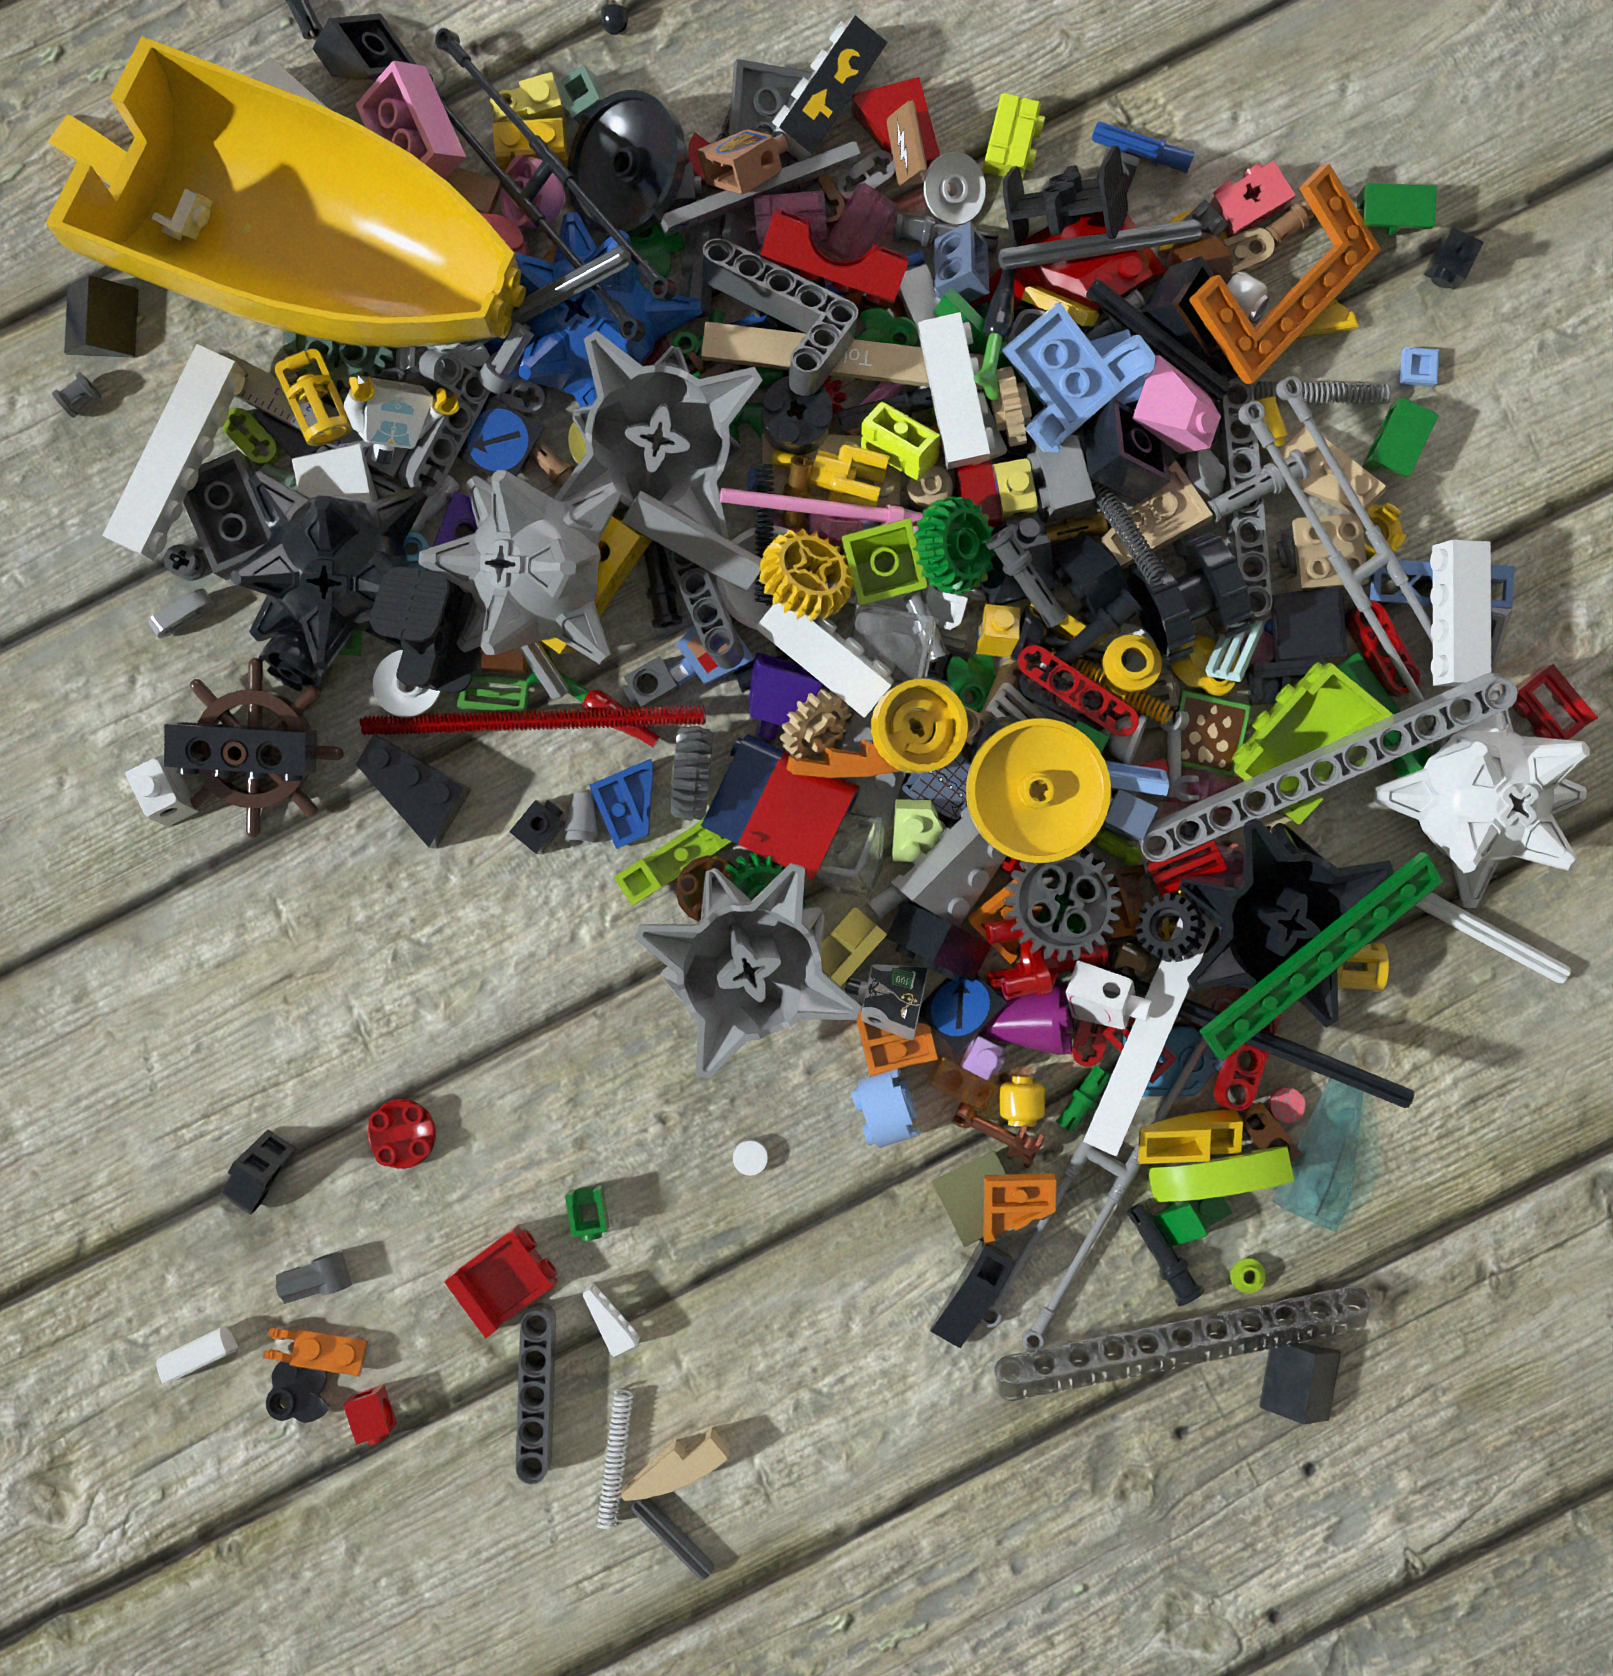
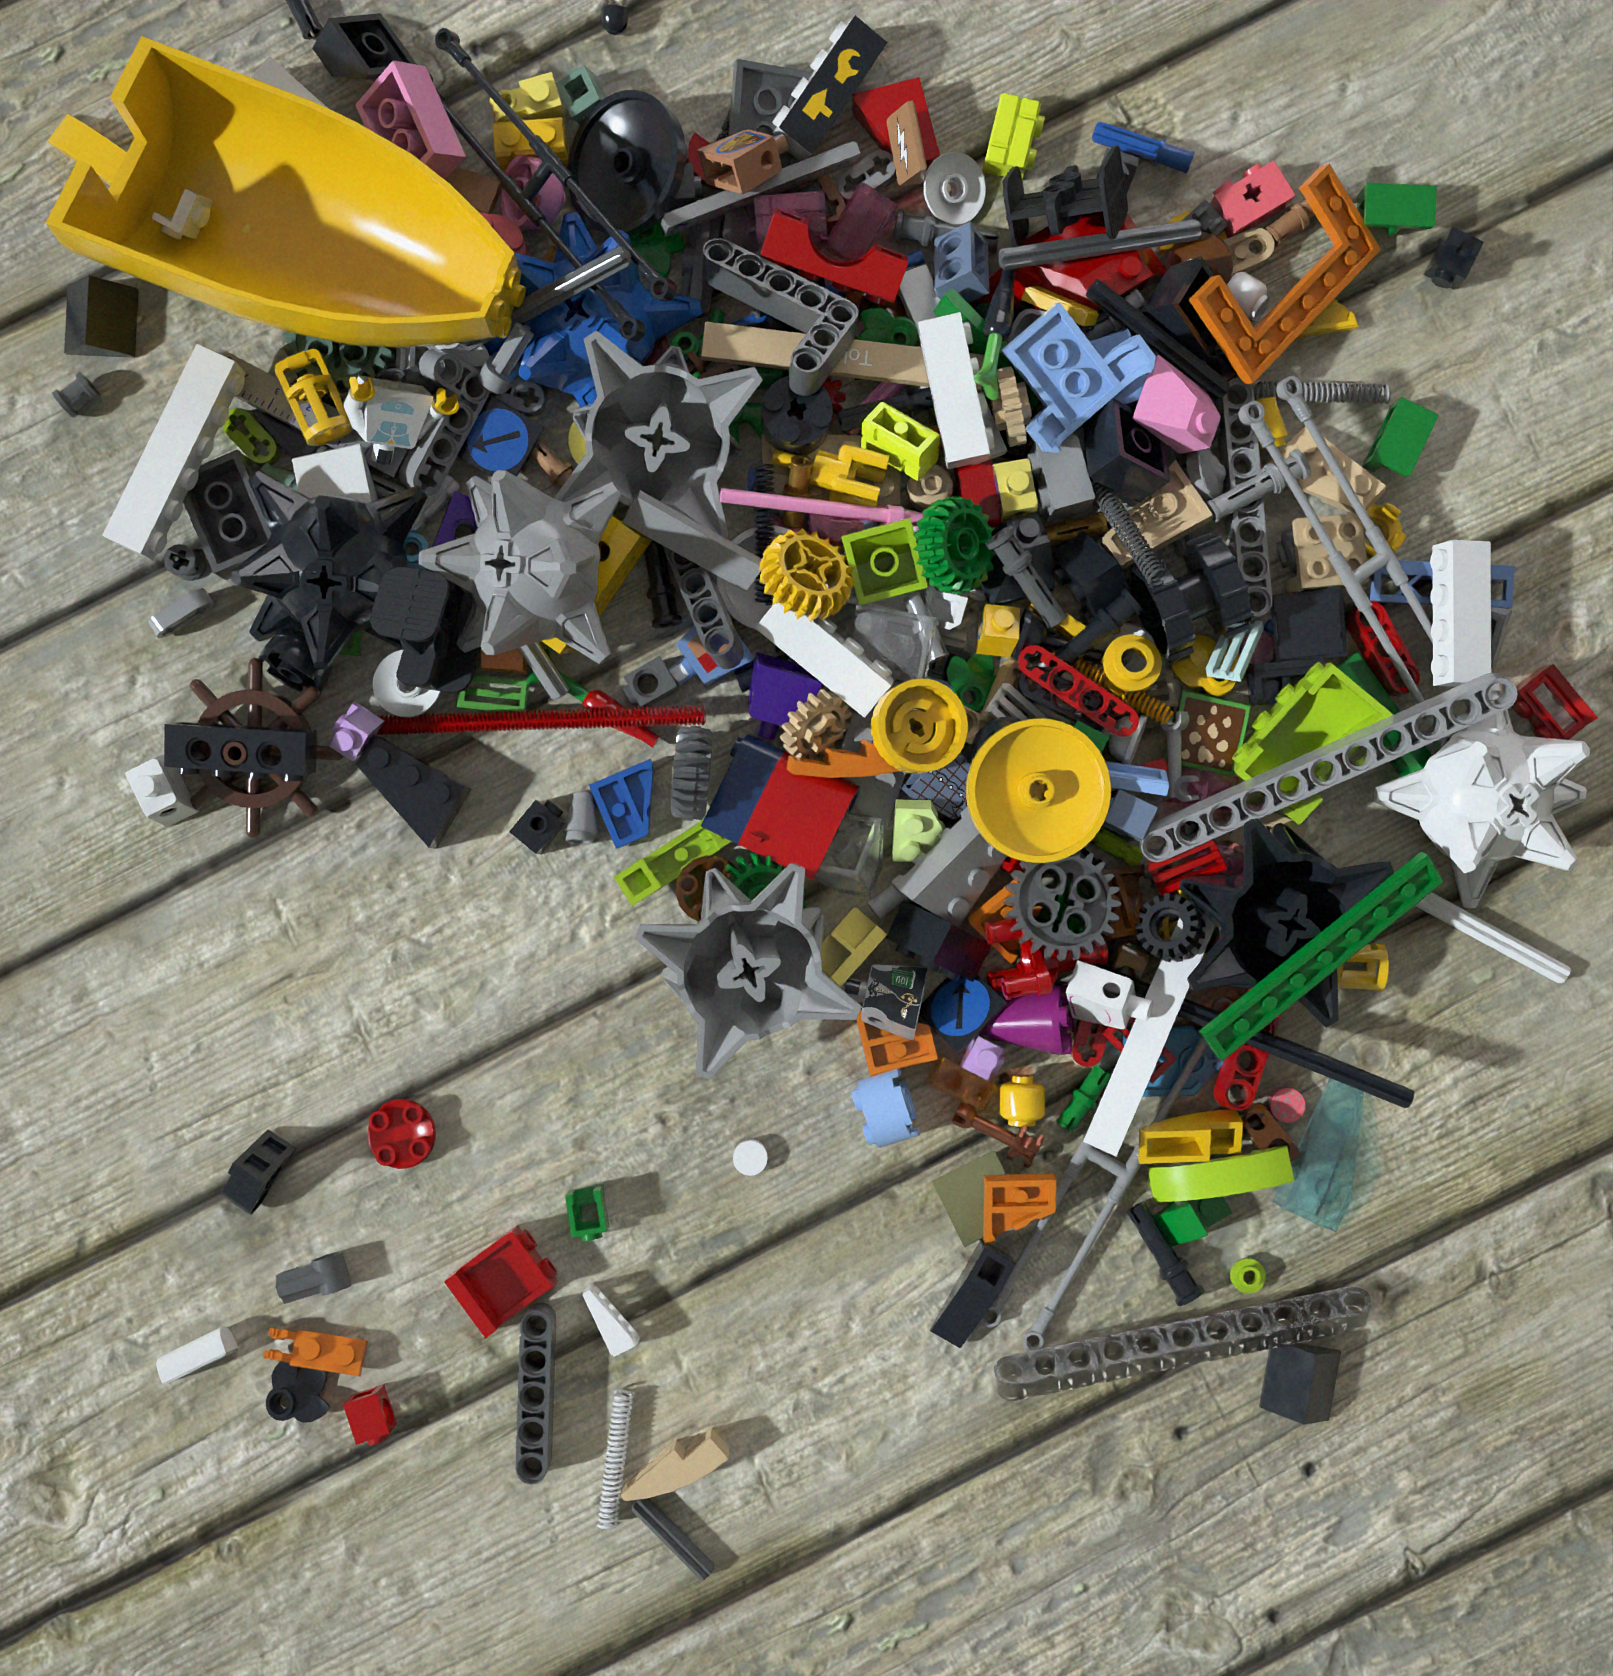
light blue tile [1399,347,1439,387] -> none
none -> lavender brick [329,701,384,762]

